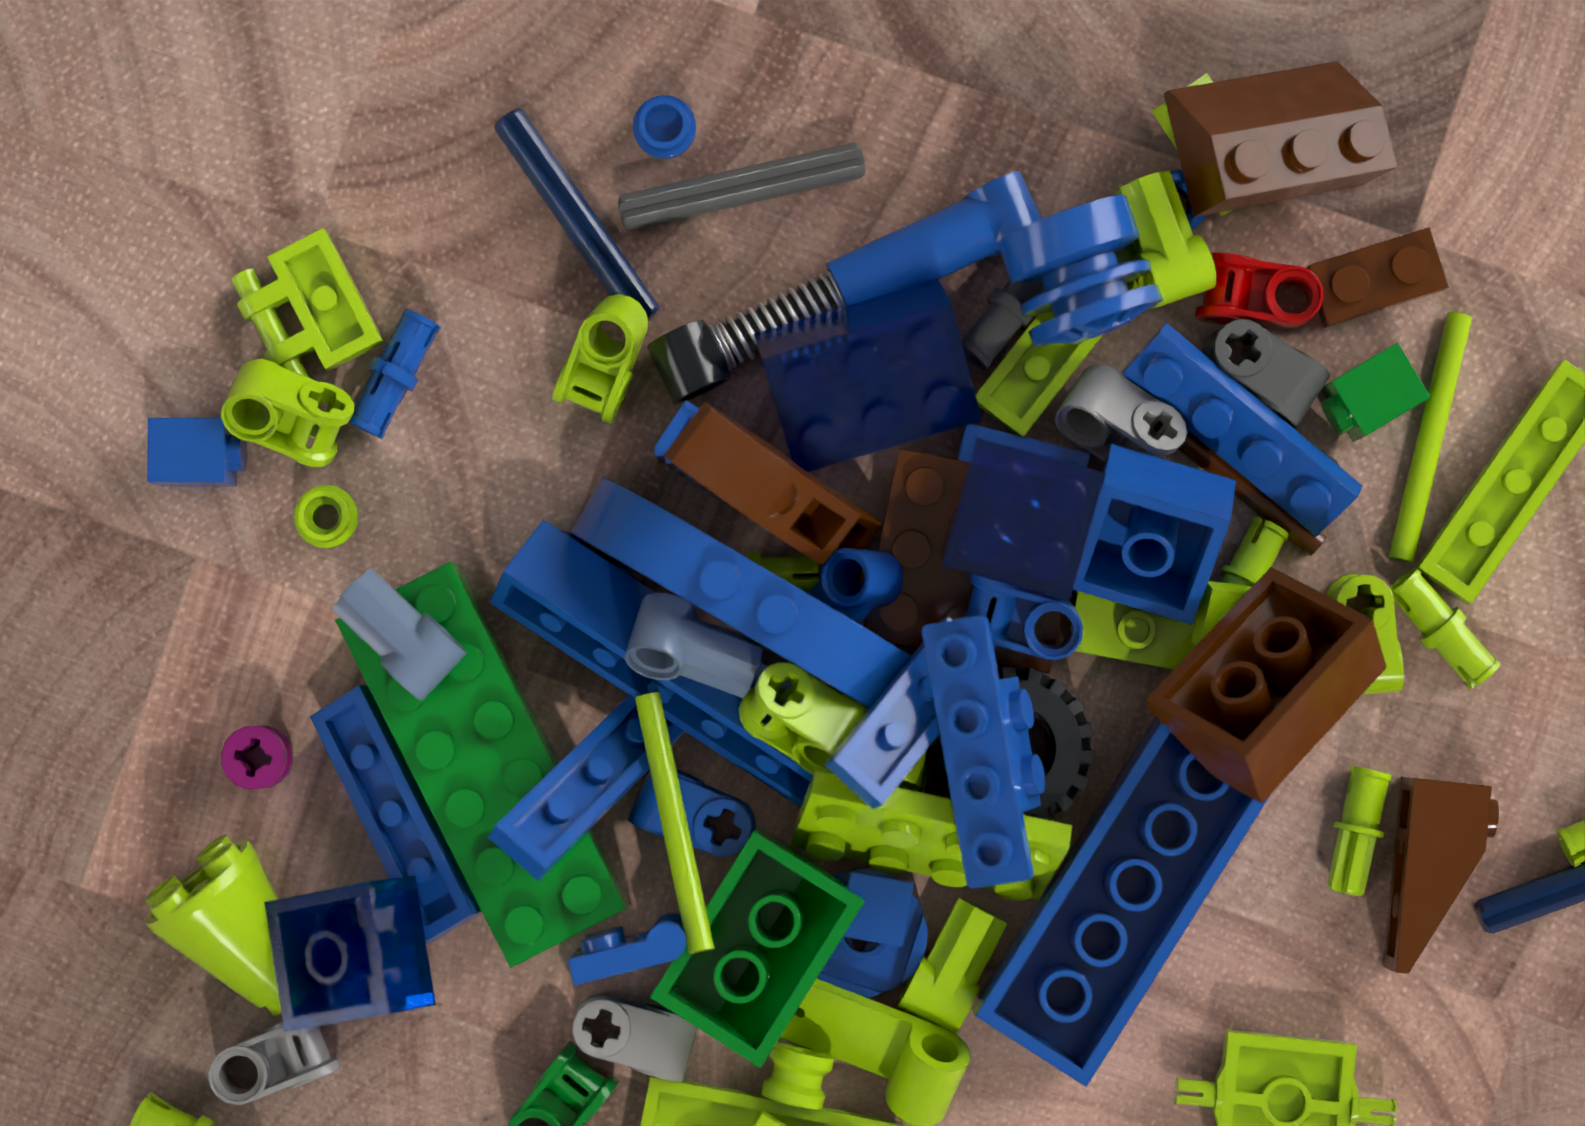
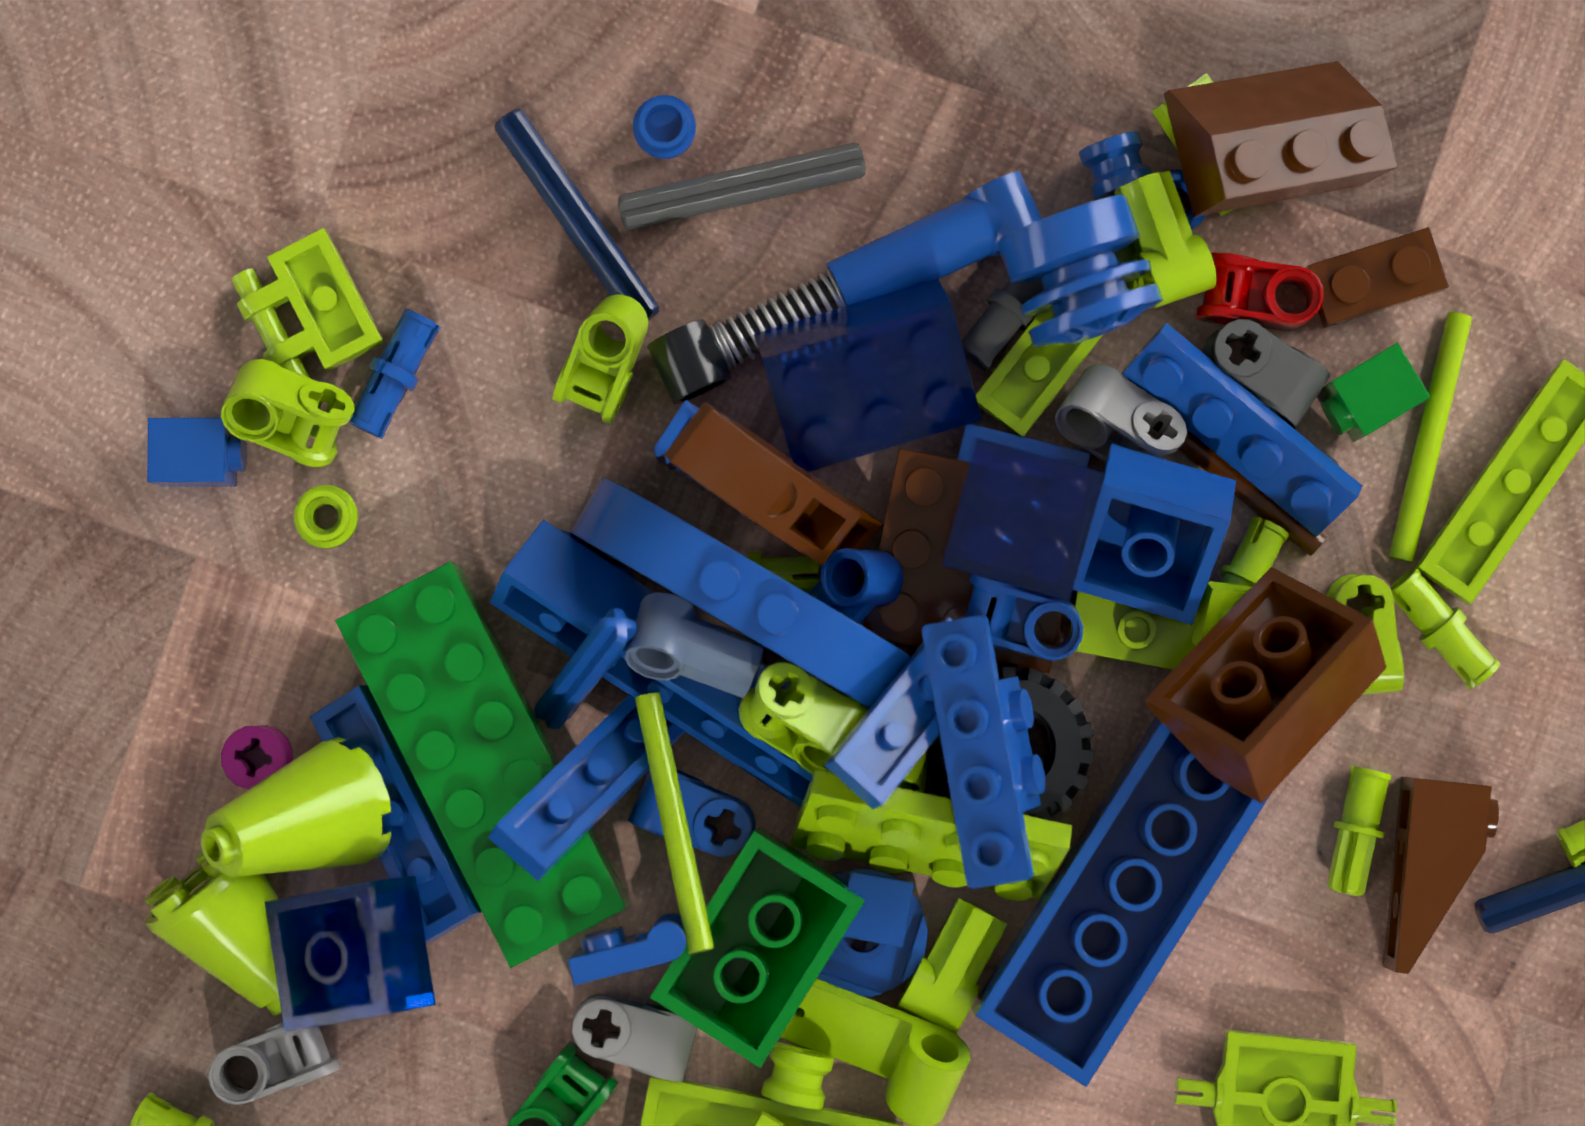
sand blue piece [332,568,467,701] -> none
none -> lime cone [201,737,391,877]
none -> blue axle [534,609,637,729]
none -> blue wheel [1078,131,1152,201]

